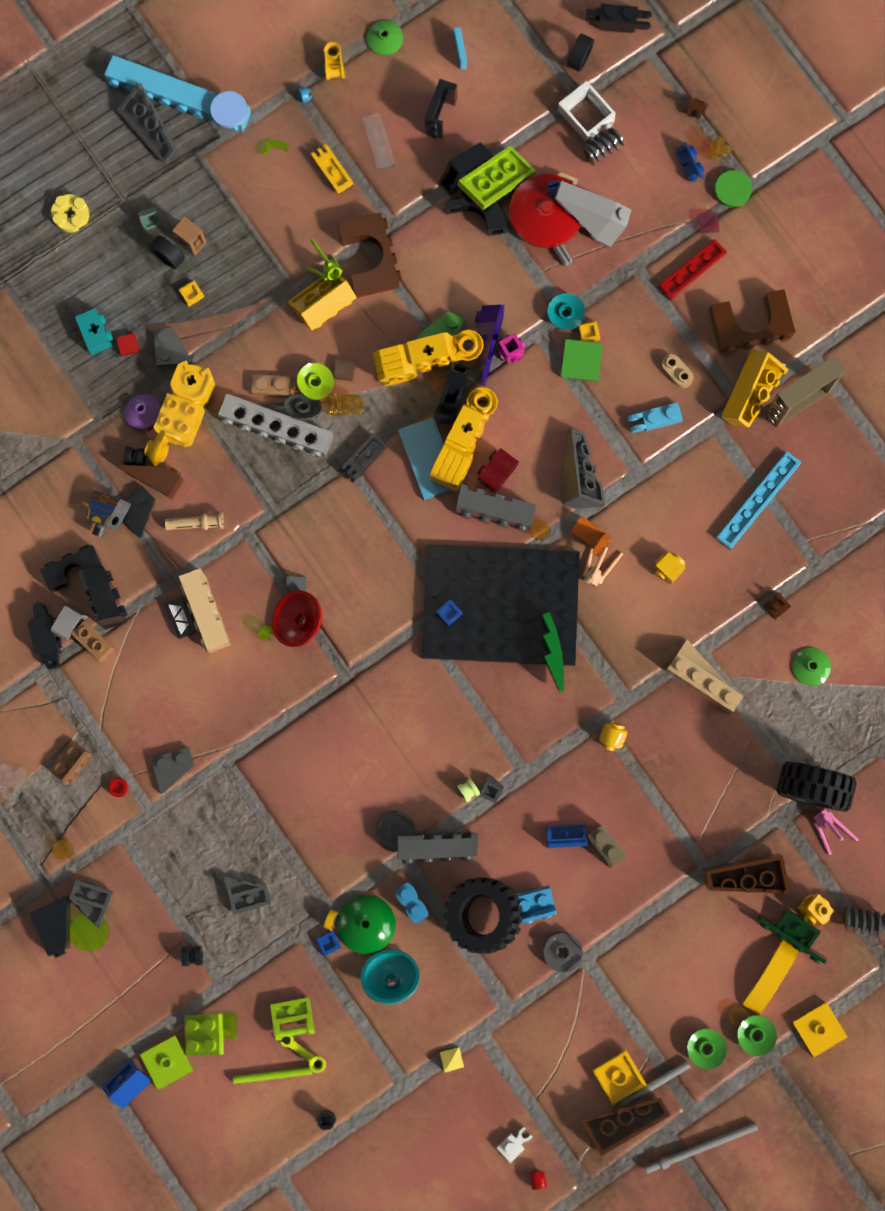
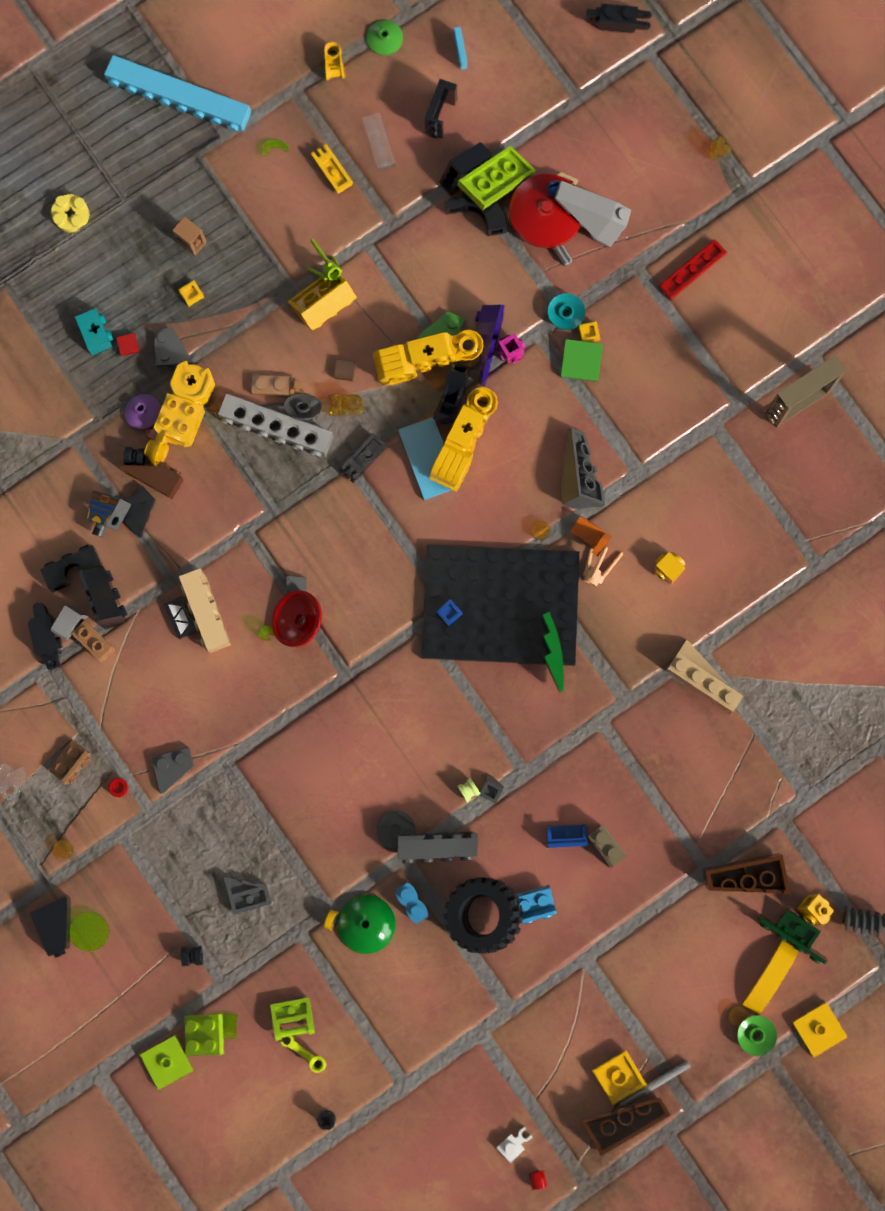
dark grey wing [69,880,114,929] -> none
blue panel [102,1059,151,1109] -> none
dark grey wing [117,83,177,164] -> none
sand green tile [138,207,162,231] -> none
black tyre [149,235,185,270] -> none
tan pin [165,512,224,531] -> none
light blue tile [210,91,248,129] -> none
lime bar [233,1067,313,1084] -> none
dark azure hinge [297,87,312,103] -> none
lime dish [297,363,334,400] -> none
blue tile [315,930,342,956] -> none
reddish brown arch [338,212,402,298] -> none
teal dish [361,950,420,1005] -> none
light yellow slope [440,1047,464,1072] -> none
dark grey wedge [456,484,536,532] -> none
dark red brick [477,448,519,494] -> none
flat silver plate [543,933,583,973] -> none
white window [558,81,616,143] -> none
black tyre [567,33,594,72] -> none
dark grey piece [583,127,625,165] -> none
yellow head [599,721,627,751] -> none
medium azure hinge [627,402,683,433] -> none
light grey bar [644,1122,758,1174] -> none
tan plate [661,354,694,388] -> none
blue hinge [676,142,705,183] -> none
reddish brown tile [687,97,709,119] -> none
bright green dish [687,1029,727,1069] -> none
clear pink tile [698,212,719,234] -> none
reddish brown arch [709,289,796,354] -> none
bright green tile [715,170,752,208] -> none
medium azure tile [716,451,802,550] -> none
yellow wedge [721,350,788,428] -> none
reddish brown tile [764,592,791,620] -> none
black tyre [777,761,857,812] -> none
bright green dish [792,648,831,686] -> none
bright pink plant [813,809,858,855] -> none

